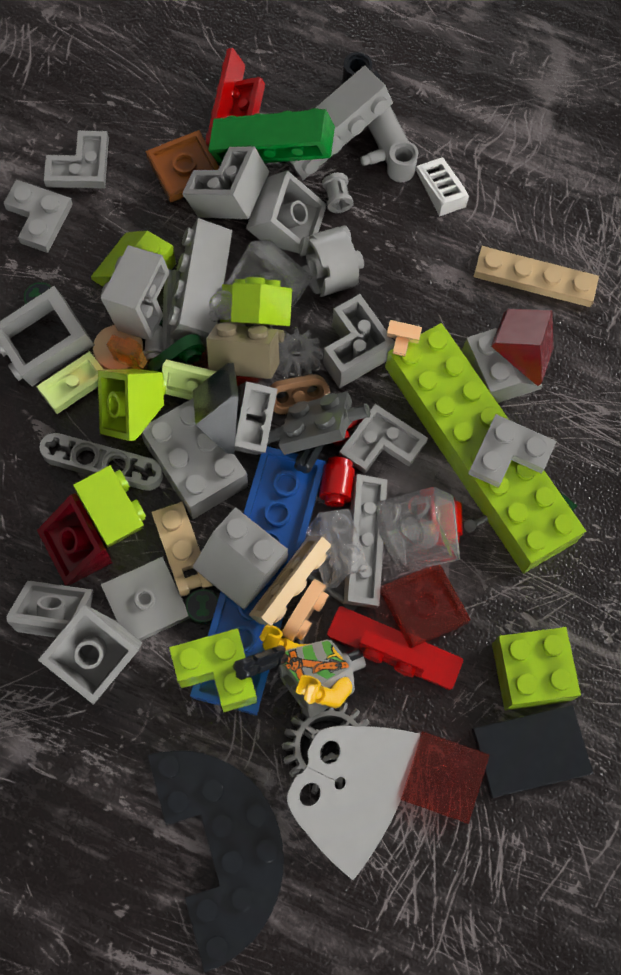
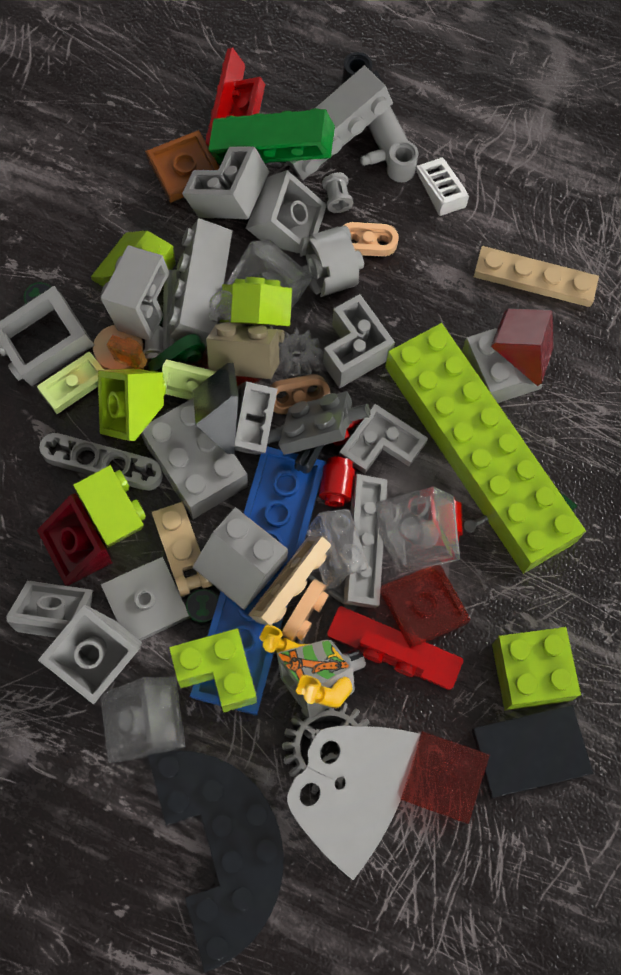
light grey plate [3,179,73,253] -> none
light grey plate [44,131,109,188] -> none
black axle [233,645,289,680] -> none
light nougat tile [387,320,422,356] -> none
light grey plate [468,414,557,488] -> none
none -> clear slope [101,677,186,763]
none -> light nougat plate [343,222,399,256]

